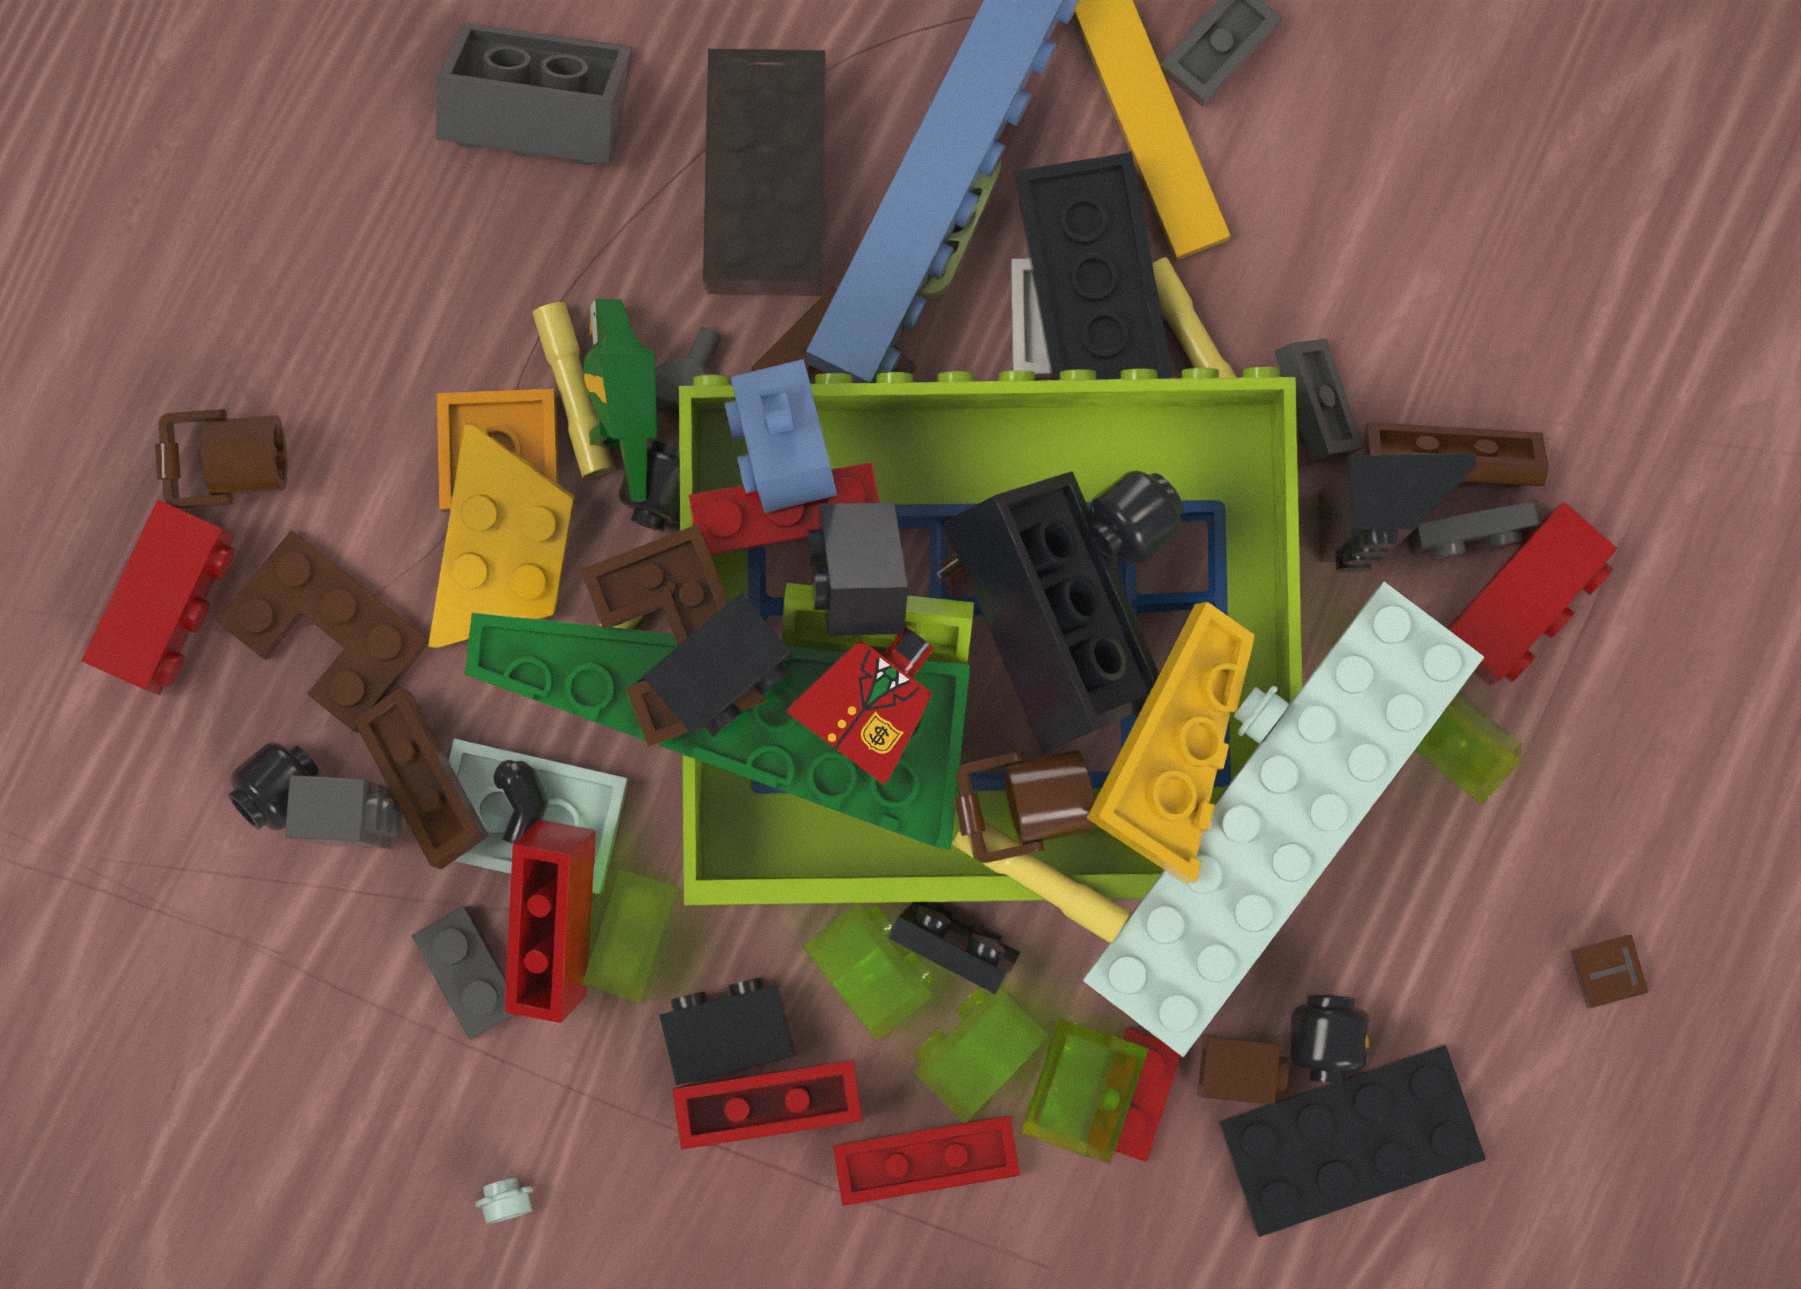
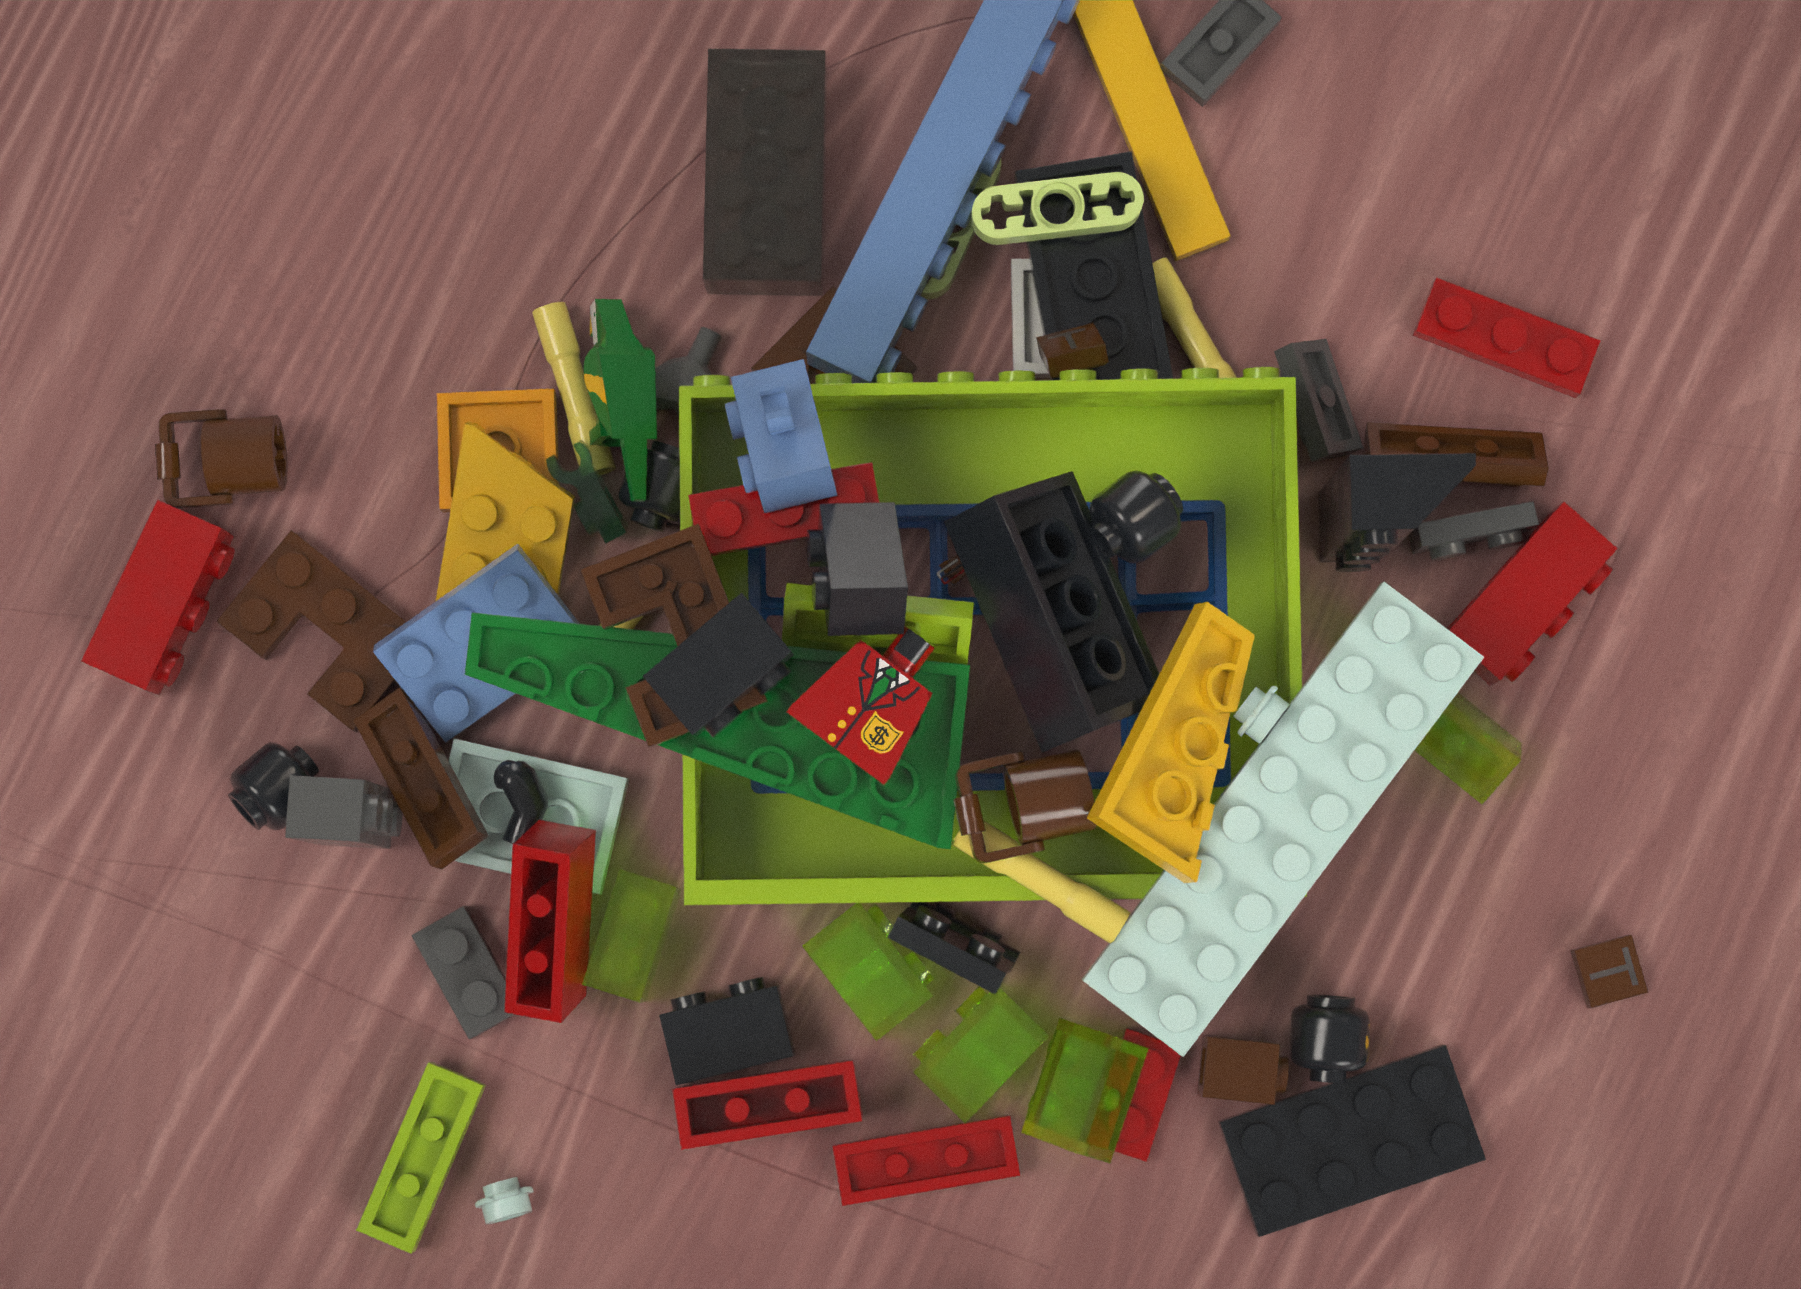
dark grey slope [436,22,632,165] -> none
none -> lime plate [356,1062,486,1254]
none -> medium blue plate [373,544,580,742]
none -> clear green plate [546,440,628,544]
none -> yellowish green beam [971,172,1144,245]
none -> reddish brown tile [1036,323,1109,378]
none -> red plate [1412,277,1601,398]

